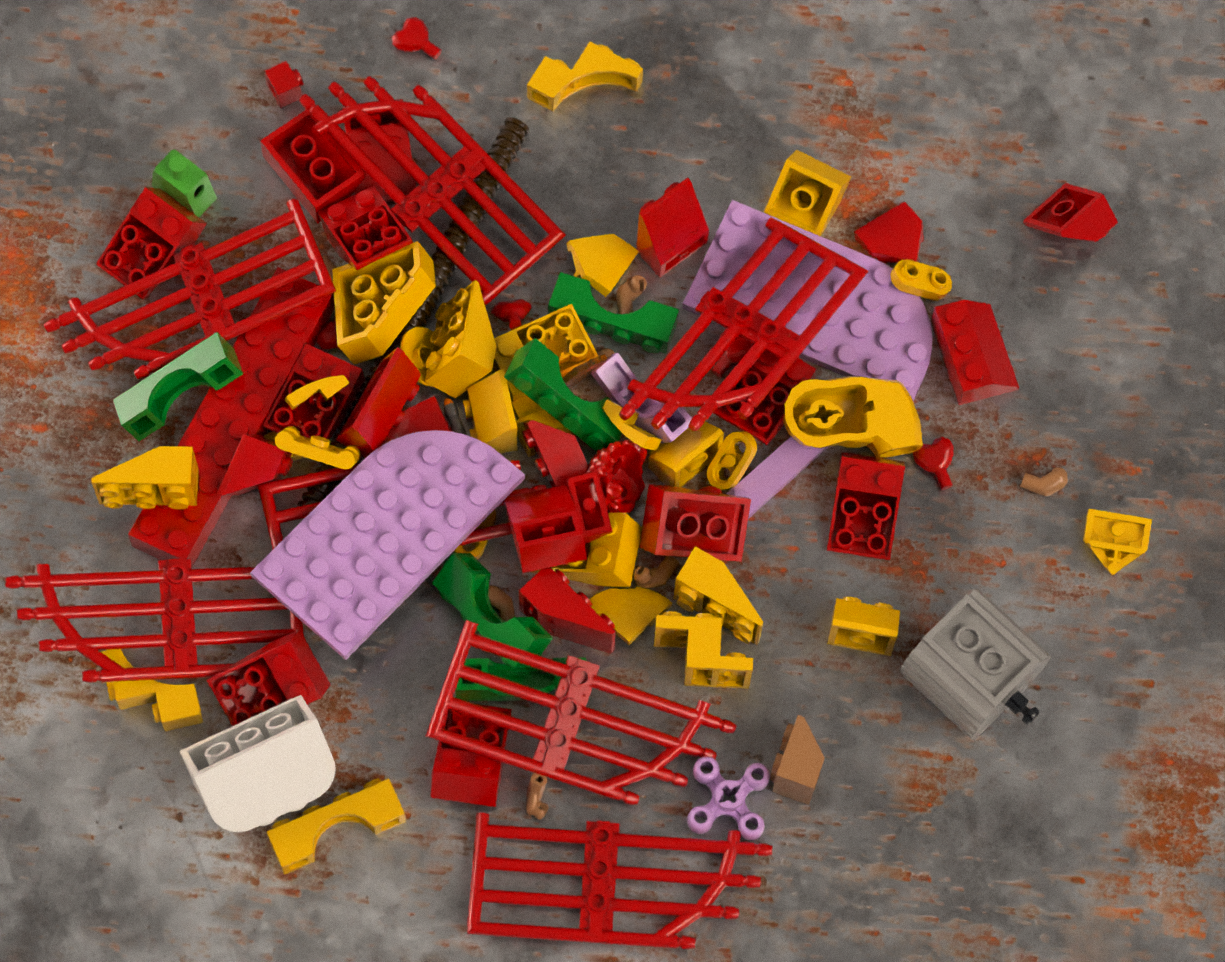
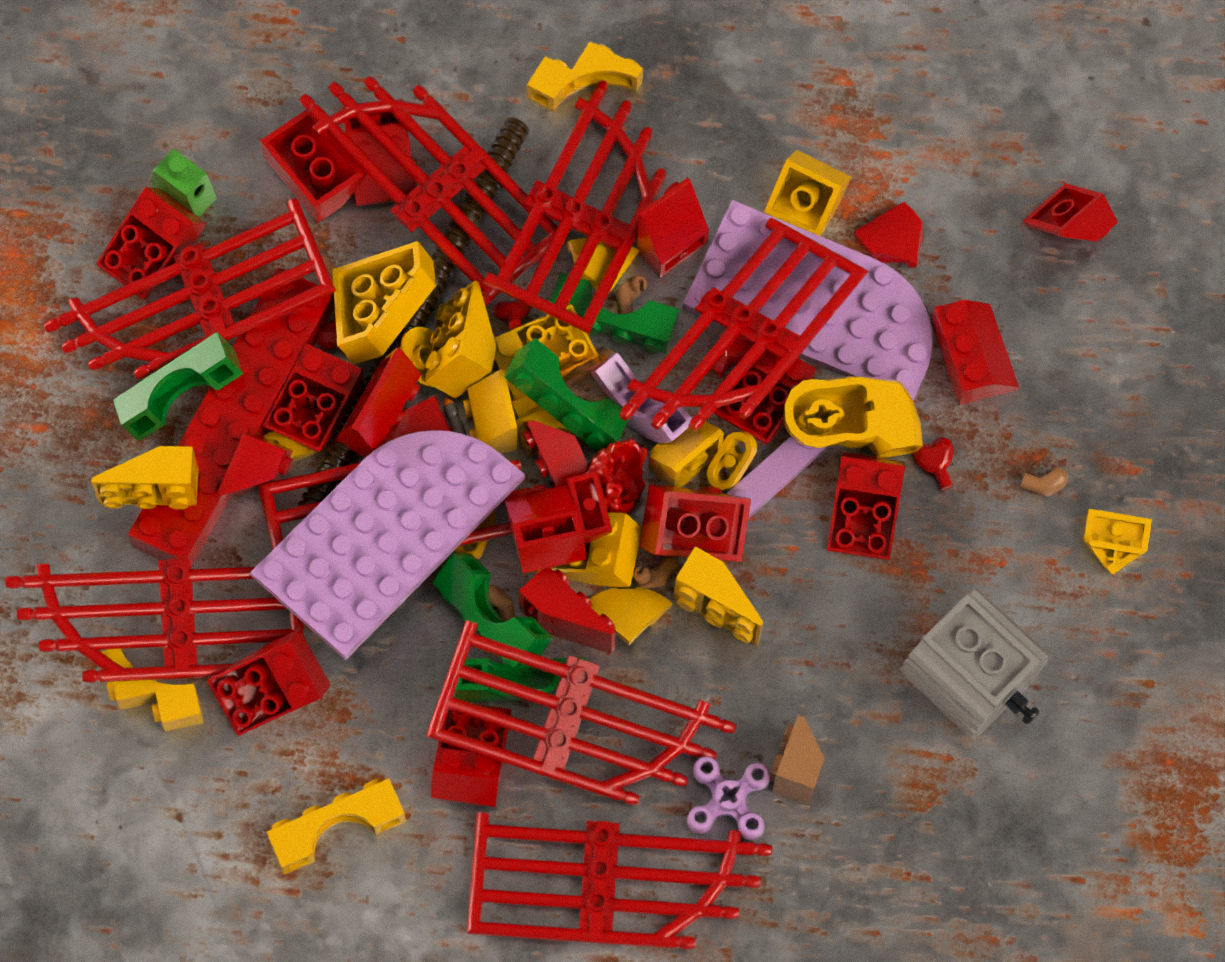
white brick [180,695,335,832] -> none
red plate [264,61,304,109] -> none
yellow plate [275,426,361,470] -> none
yellow slope [285,375,349,410] -> none
red slope [318,185,413,270] -> none
red rock [392,17,442,60] -> none
medium nougat arm [525,773,549,820] -> none
yellow slope [603,399,662,451] -> none
yellow bracket [653,611,753,689] -> none
yellow slope [827,596,900,656] -> none
yellow plate [890,259,952,301] -> none
none -> red piece [483,80,666,334]

